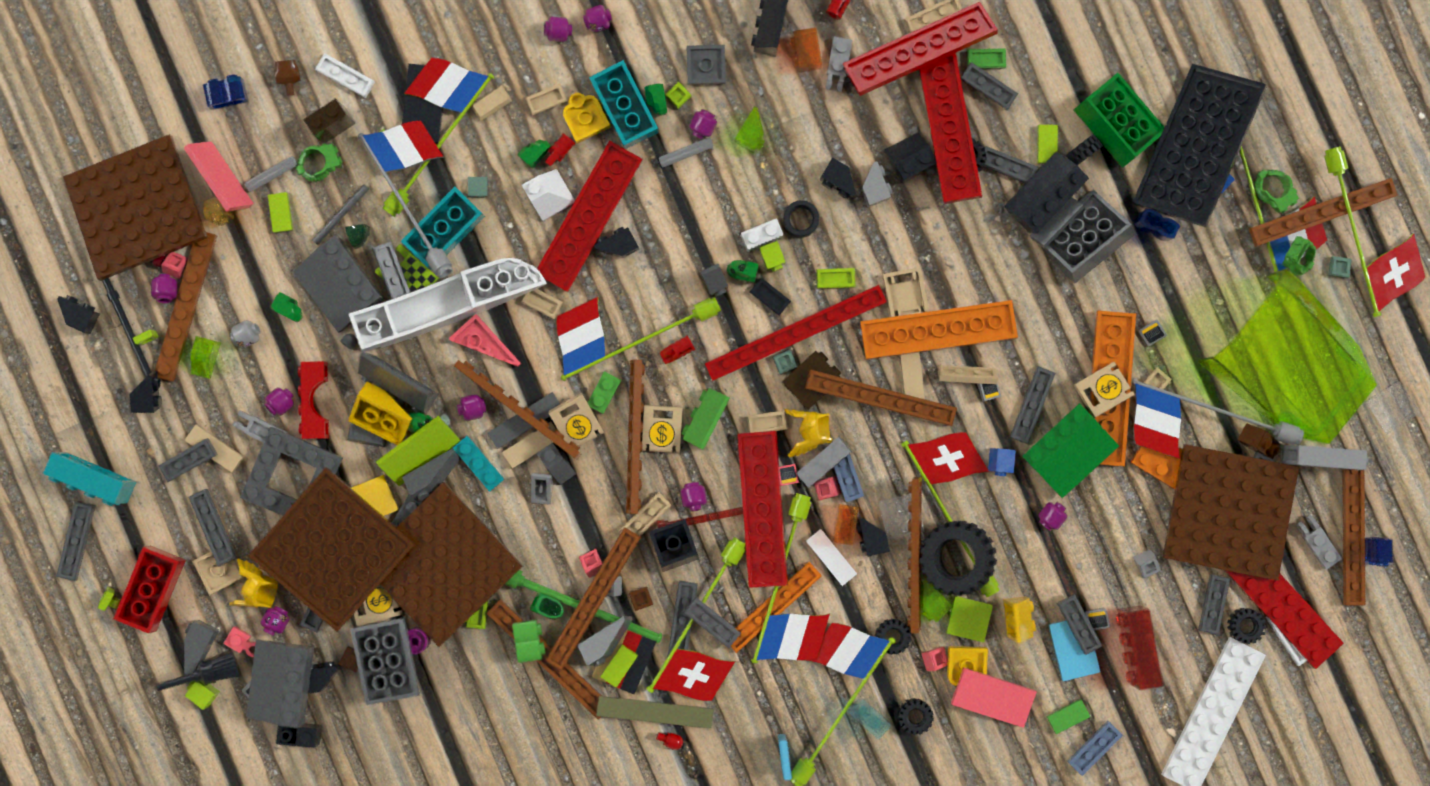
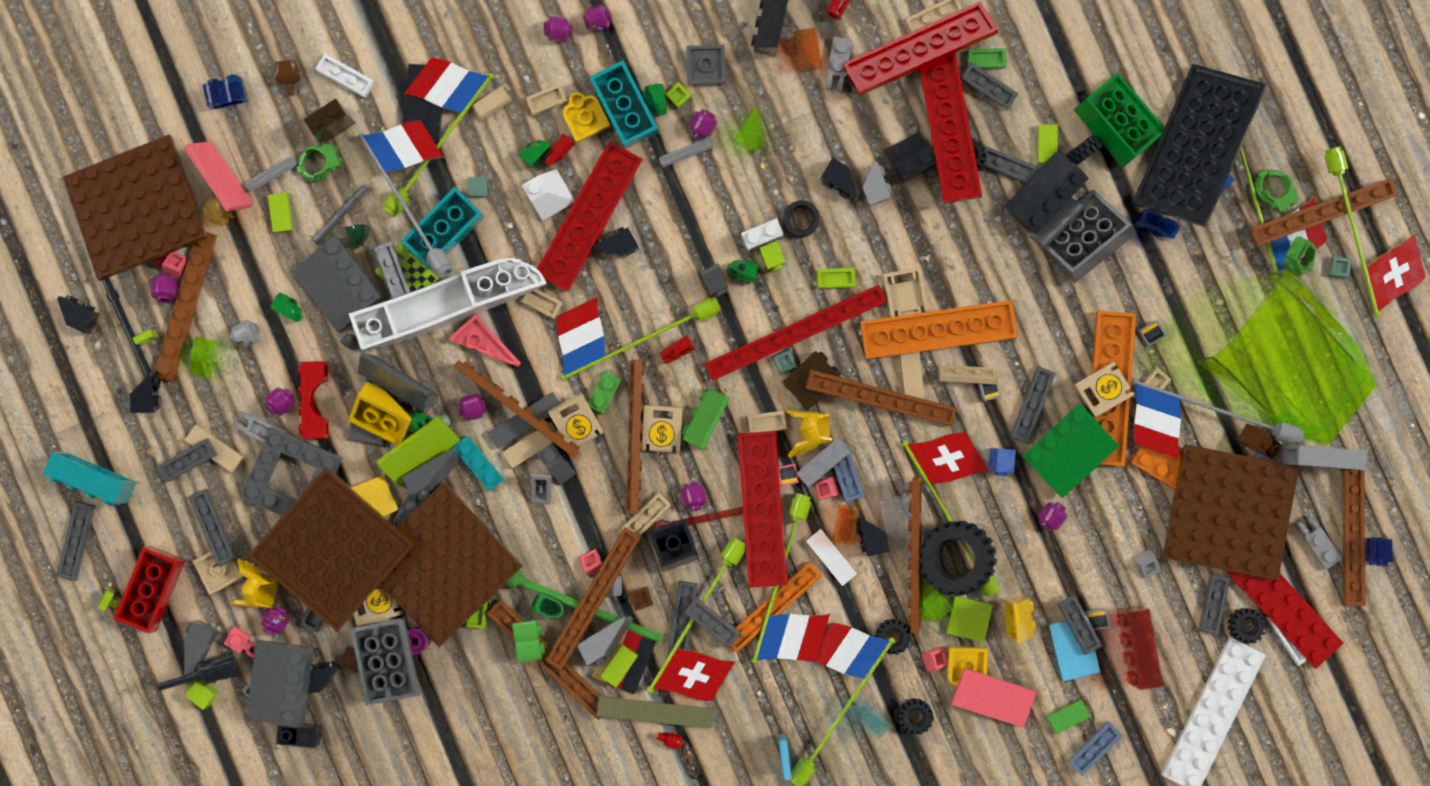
black tile [749,277,791,316] -> none

